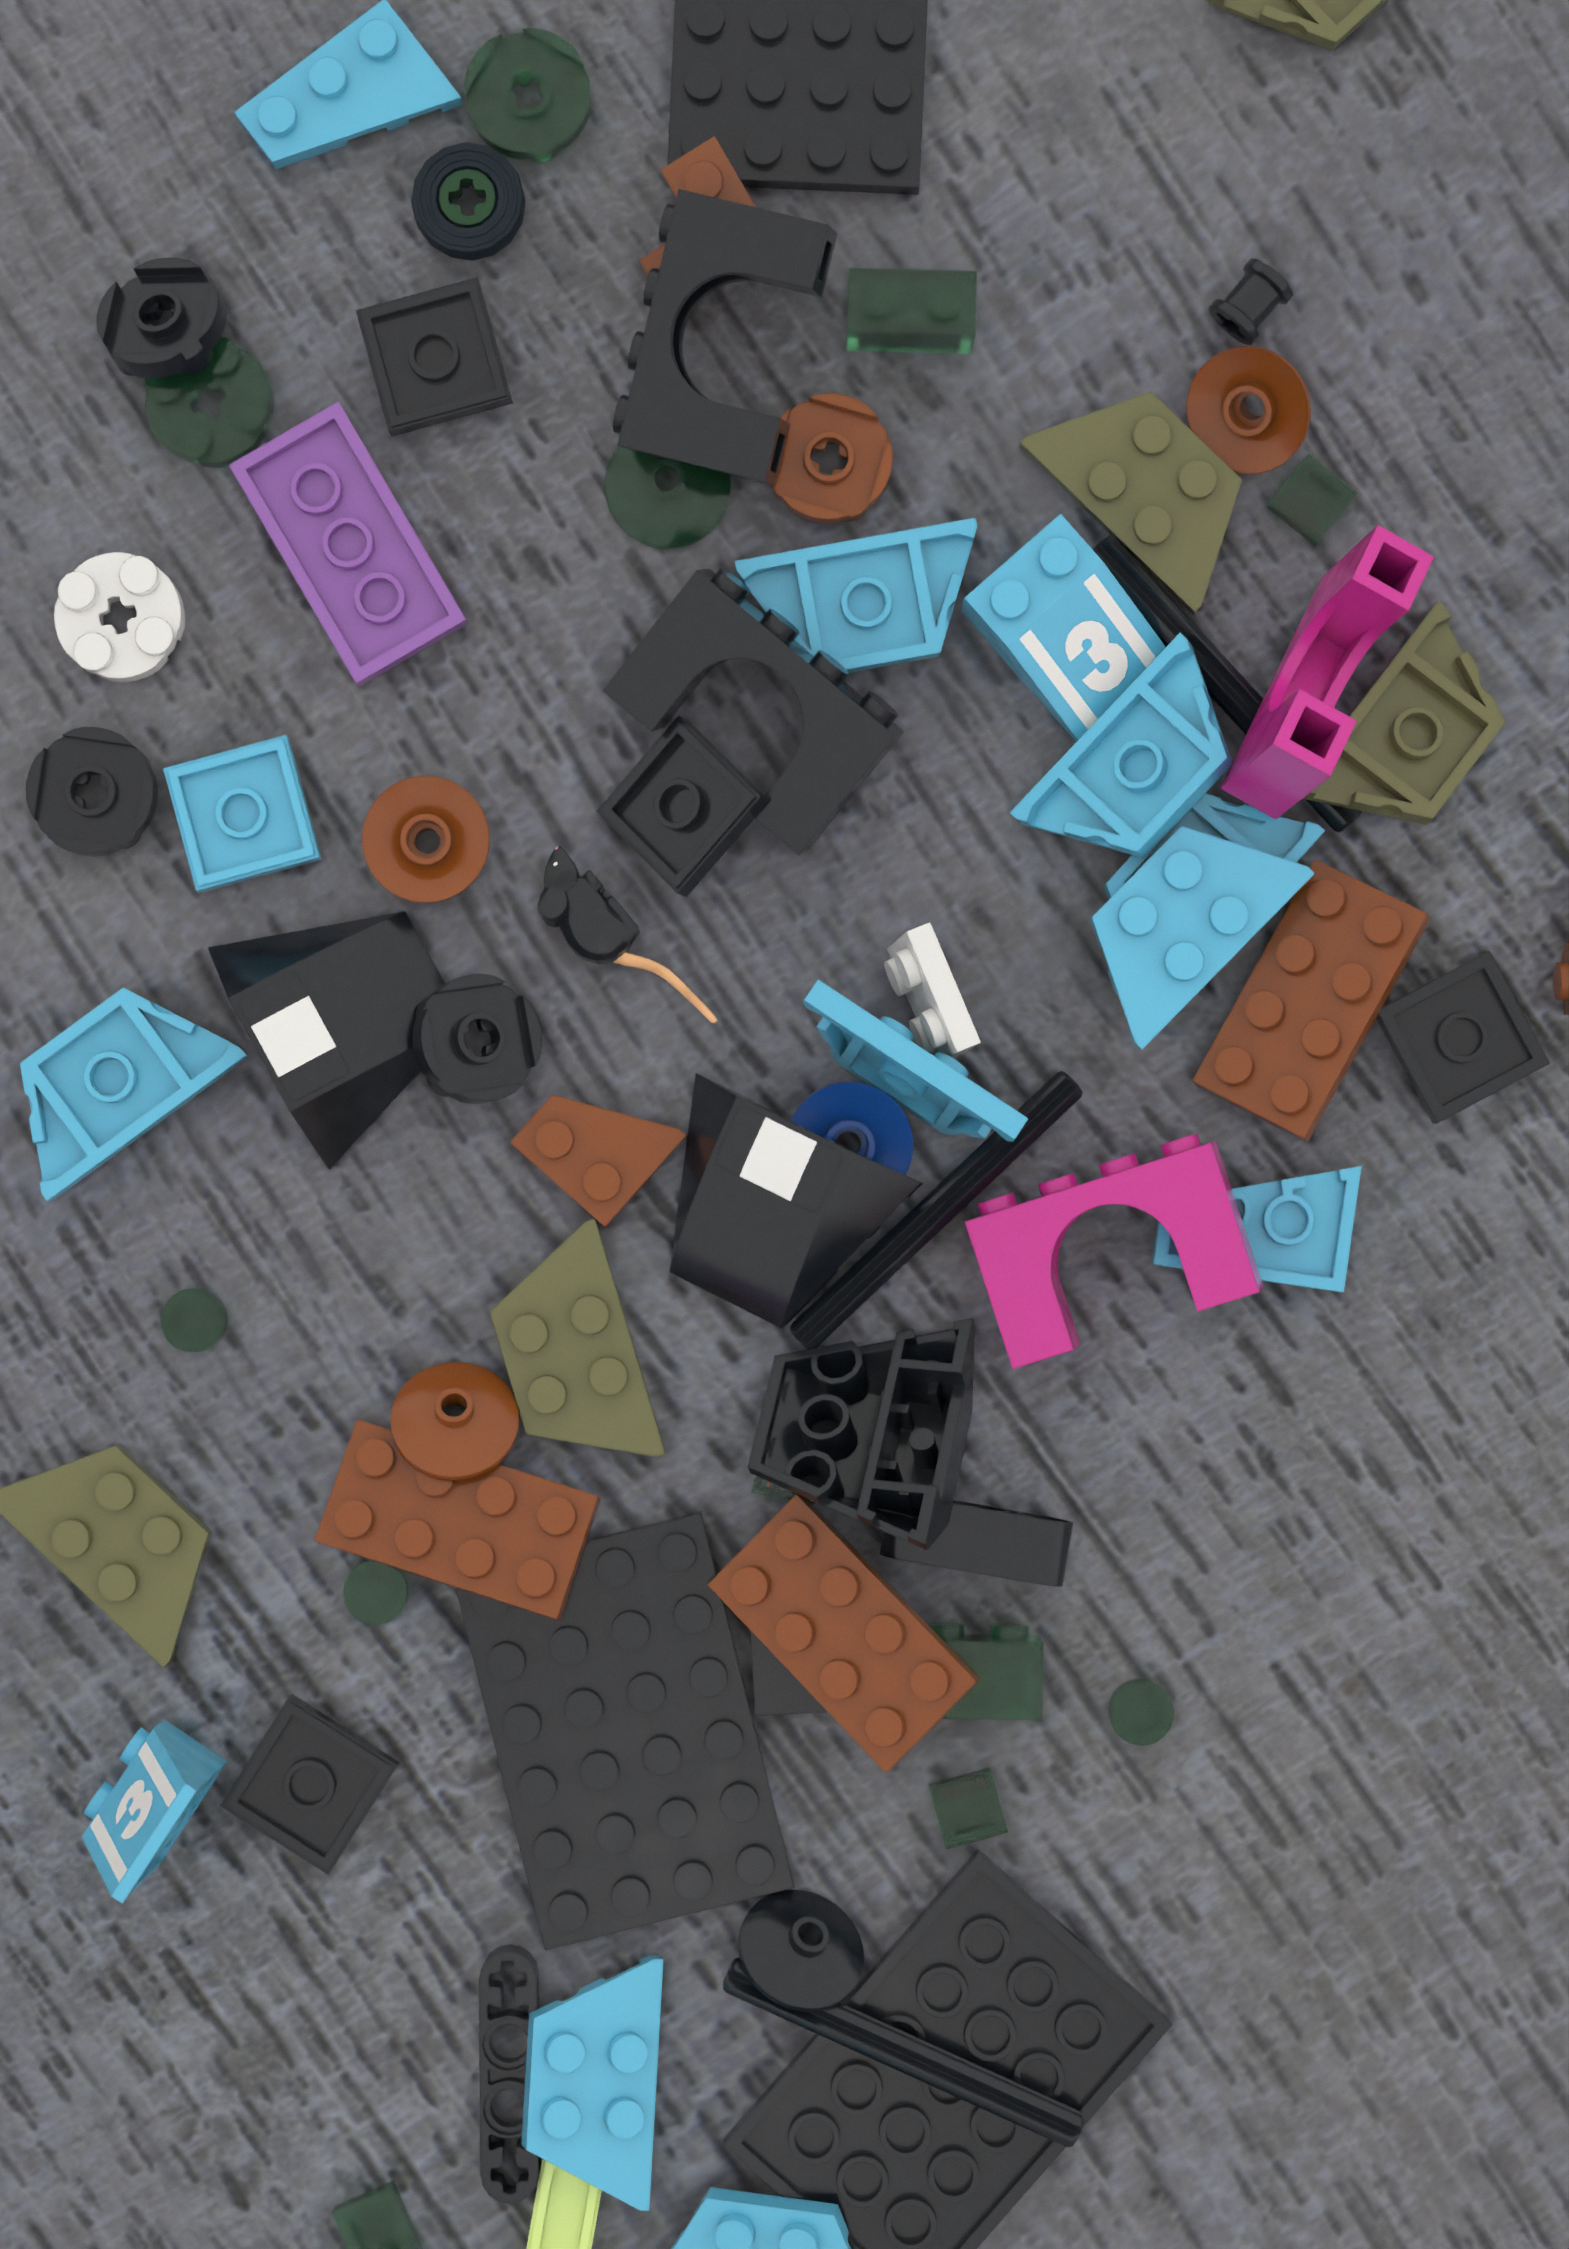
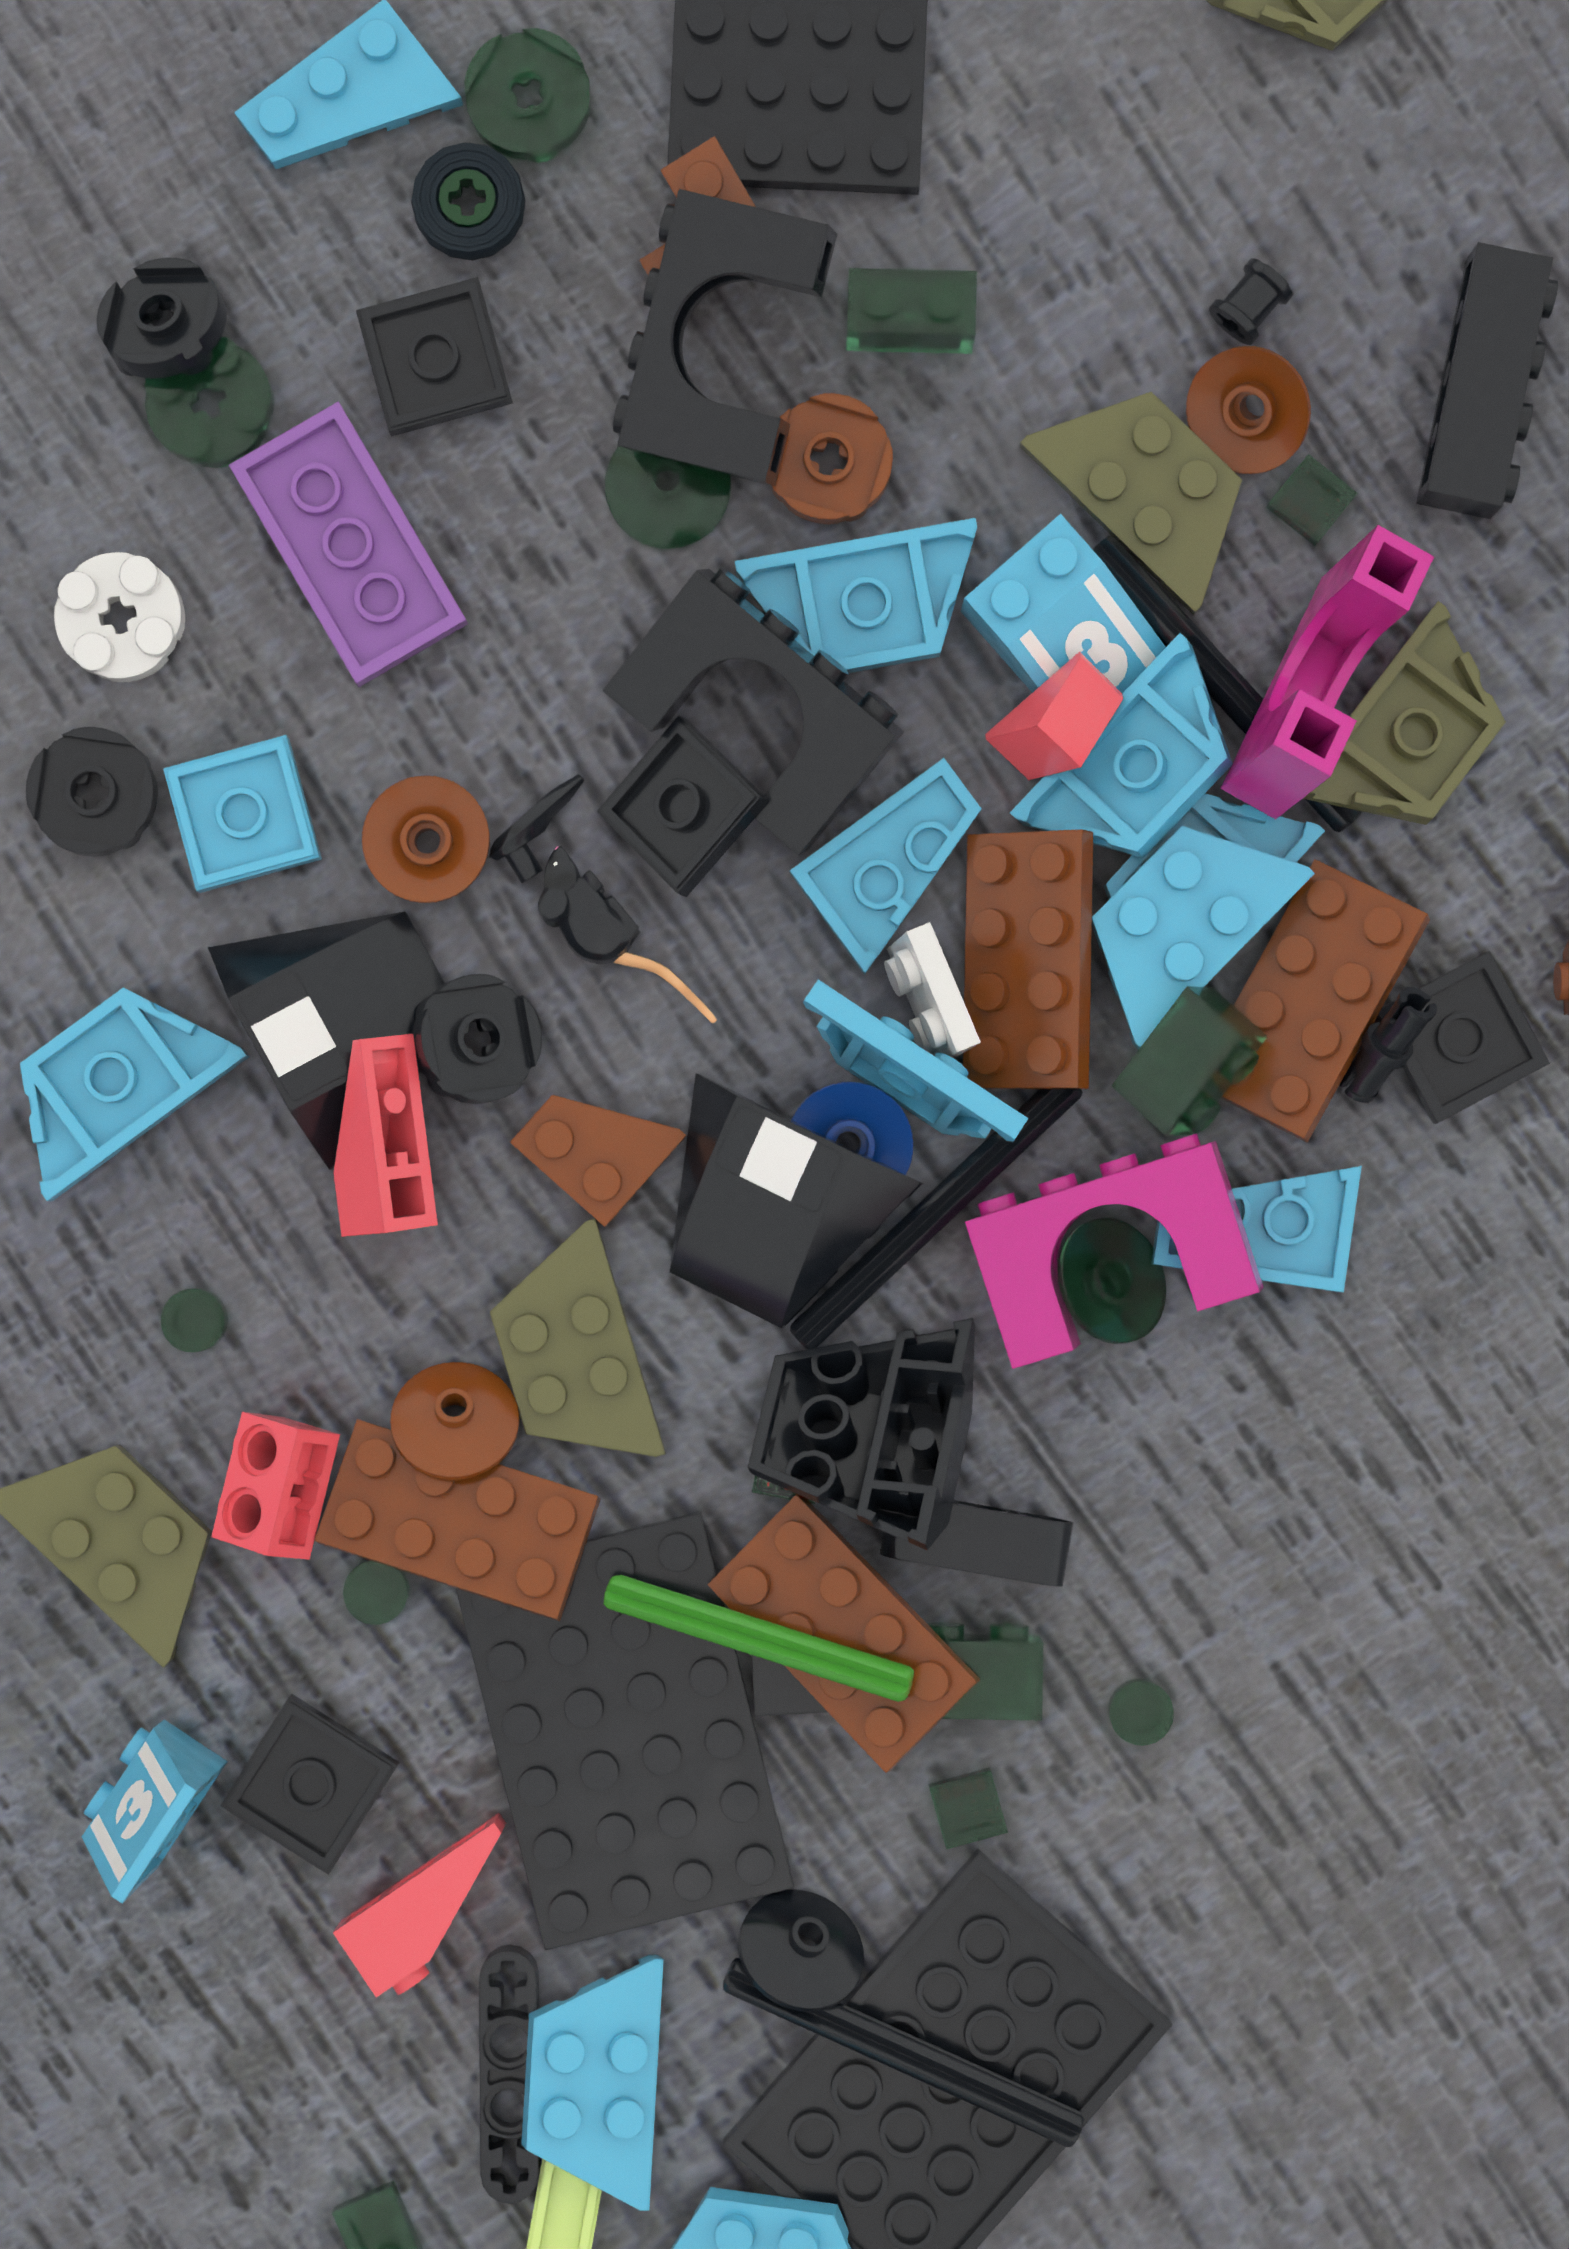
none -> coral brick [211,1412,340,1560]
none -> coral slope [333,1034,438,1237]
none -> coral slope [333,1813,506,1998]
none -> black bar [489,774,584,883]
none -> bright green axle [604,1575,914,1702]
none -> medium azure wing [790,758,982,975]
none -> dark orange plate [963,829,1093,1089]
none -> coral slope [985,652,1123,780]
none -> clear green dish [1058,1218,1166,1344]
none -> clear green brick [1112,986,1268,1136]
none -> black pin [1340,987,1437,1103]
none -> black brick [1416,242,1558,519]

